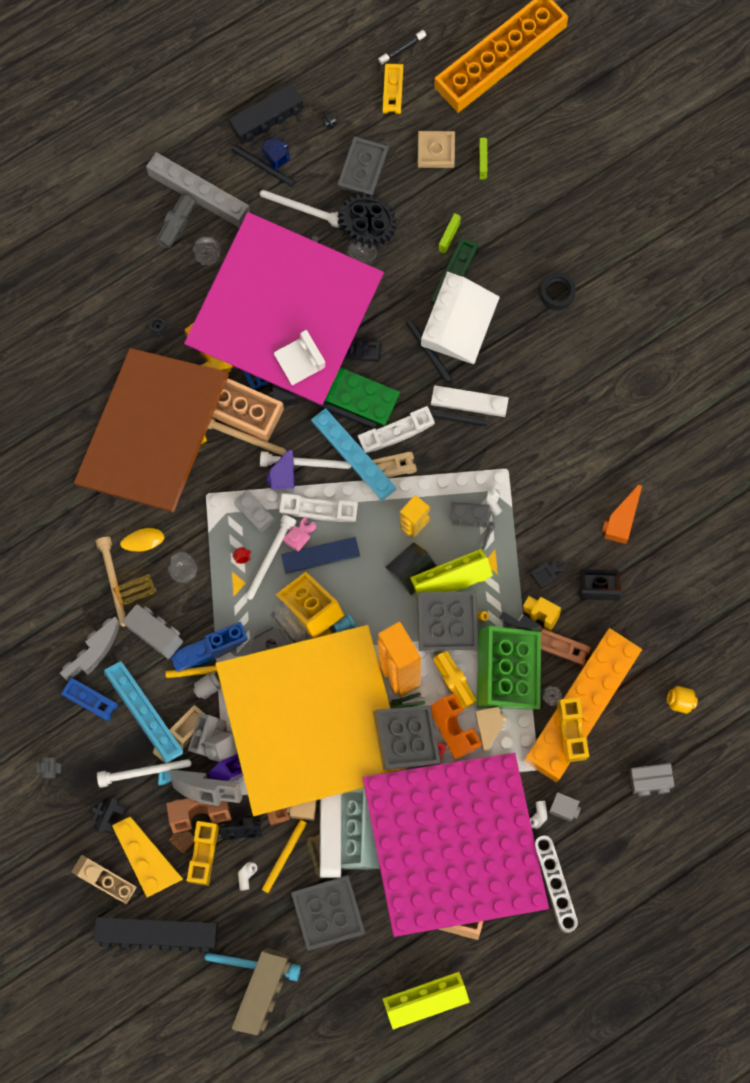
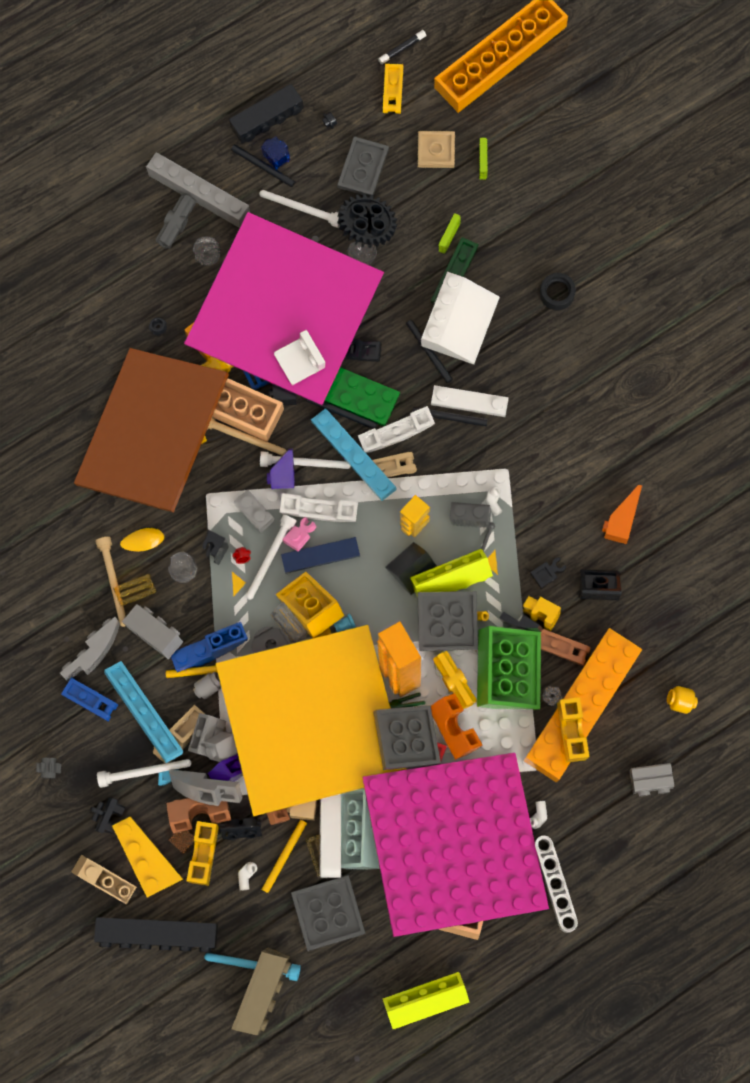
tan slope [475,707,506,753] -> none
light grey brick [549,792,581,822] -> none
none -> black hinge [203,529,229,565]

